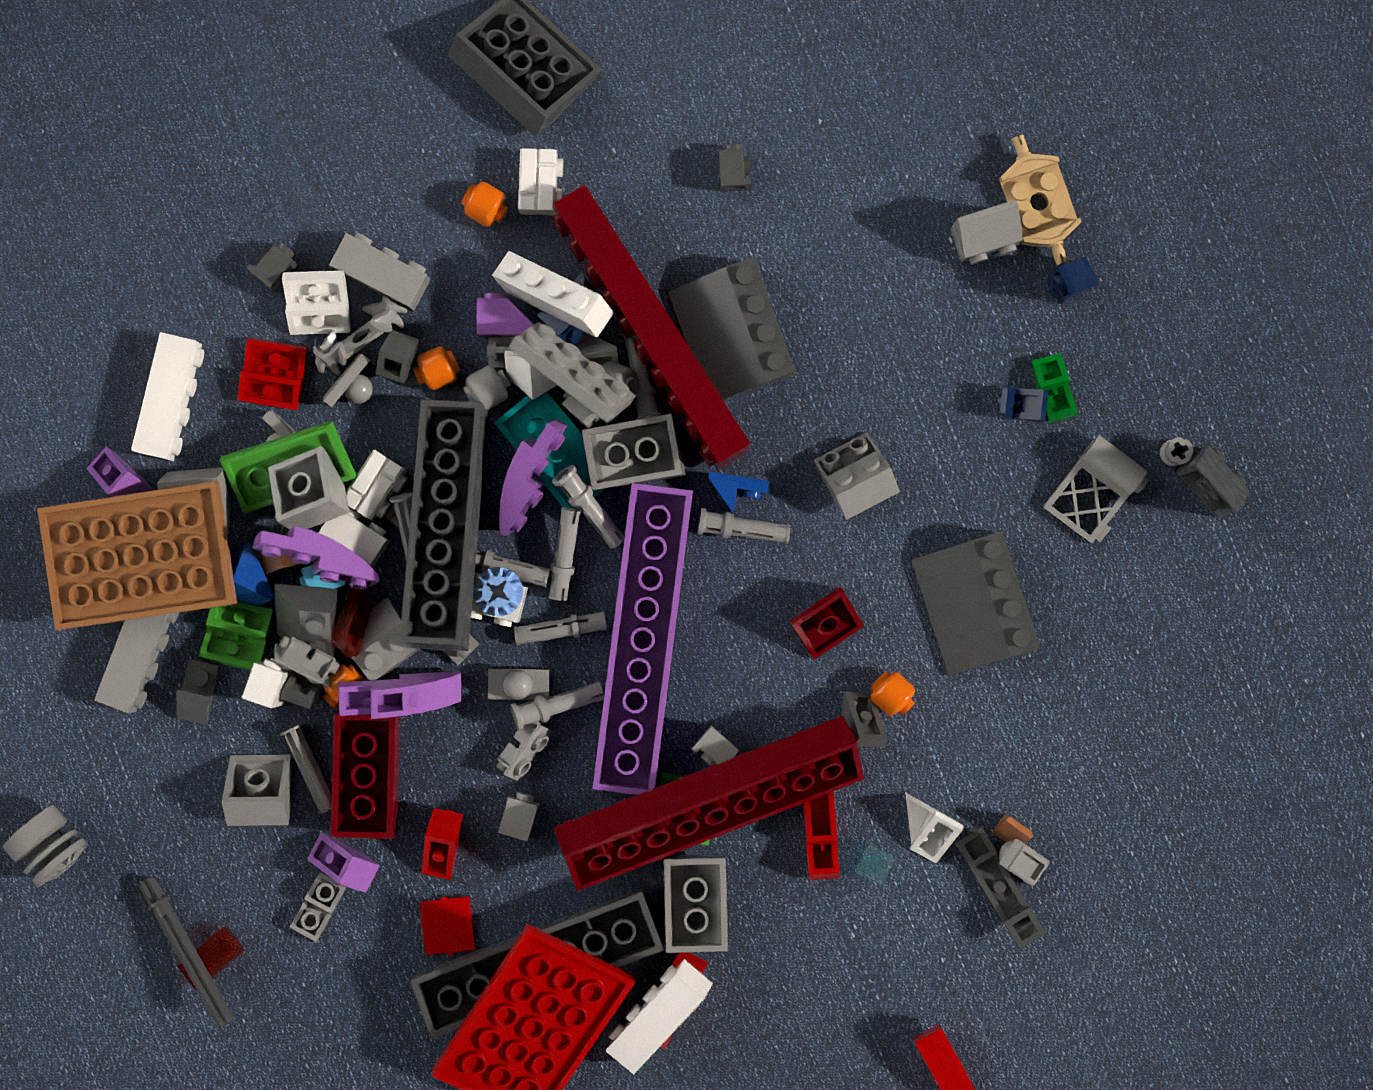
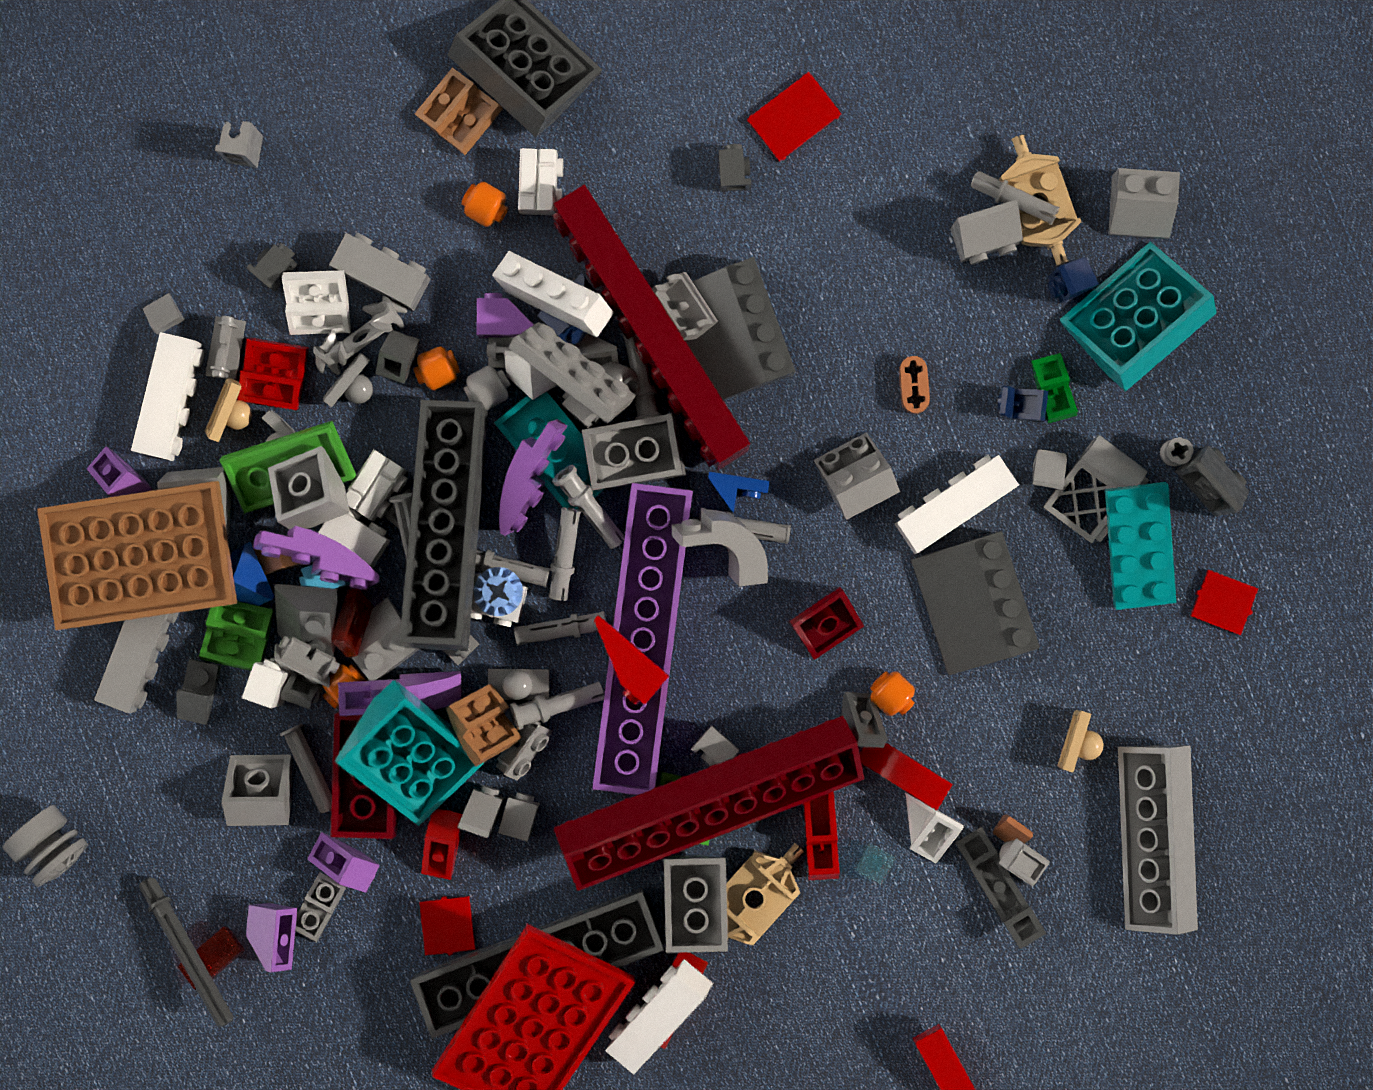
none -> light grey slope [143,293,185,335]
none -> light grey hinge [205,316,246,380]
none -> tan tile [205,377,252,442]
none -> light grey hinge [215,121,263,168]
none -> medium lavender slope [246,903,297,972]
none -> teal slope [335,679,485,826]
none -> medium nougat slope [415,68,503,155]
none -> medium nougat slope [447,684,522,767]
none -> light grey slope [458,785,505,838]
none -> red slope [594,615,669,705]
none -> light grey hinge [651,272,718,340]
none -> light grey arch [672,510,768,586]
none -> tan plate [726,843,804,945]
none -> red piece [747,72,842,162]
none -> red slope [859,743,953,810]
none -> white brick [895,454,1019,554]
none -> nougat beam [899,356,930,414]
none -> light grey axle [971,171,1060,225]
none -> light grey slope [1032,449,1067,489]
none -> tan tile [1057,710,1104,773]
none -> teal slope [1060,241,1217,392]
none -> teal plate [1105,482,1177,610]
none -> light grey slope [1108,168,1180,239]
none -> light grey slope [1118,745,1198,935]
none -> red piece [1190,570,1258,635]

